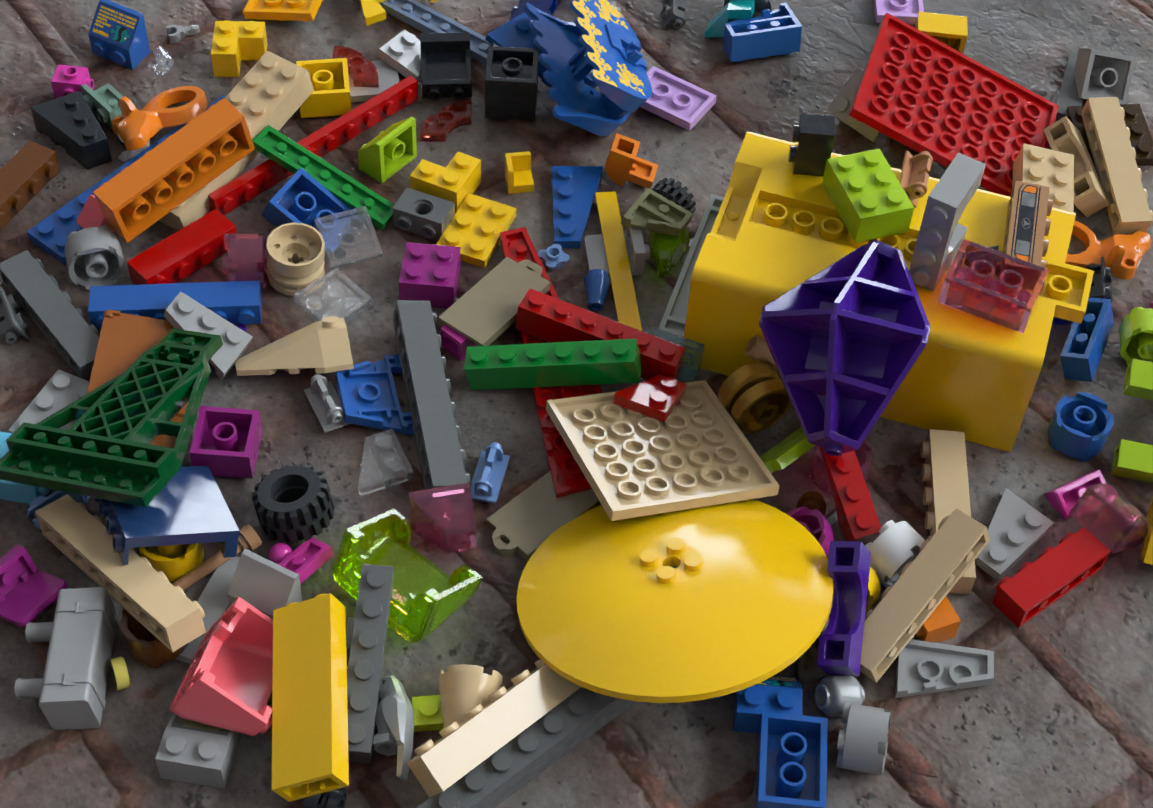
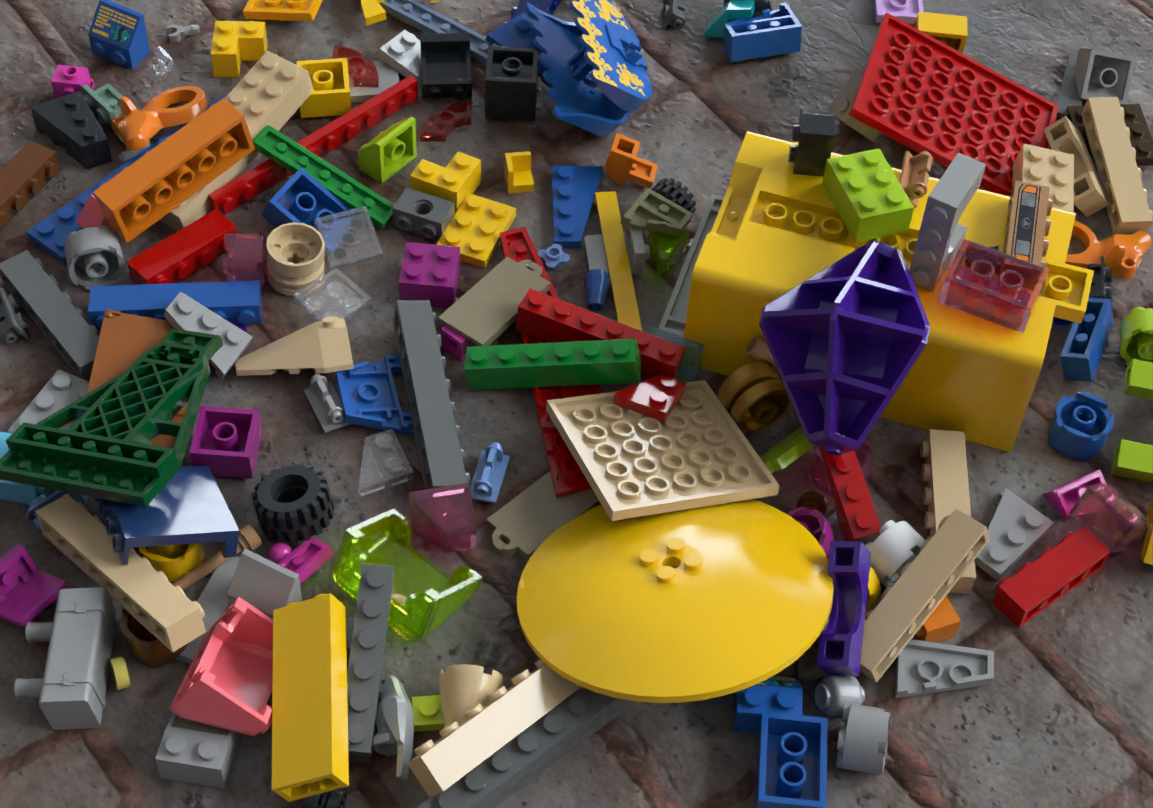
lavender plate [640,66,717,131] -> none

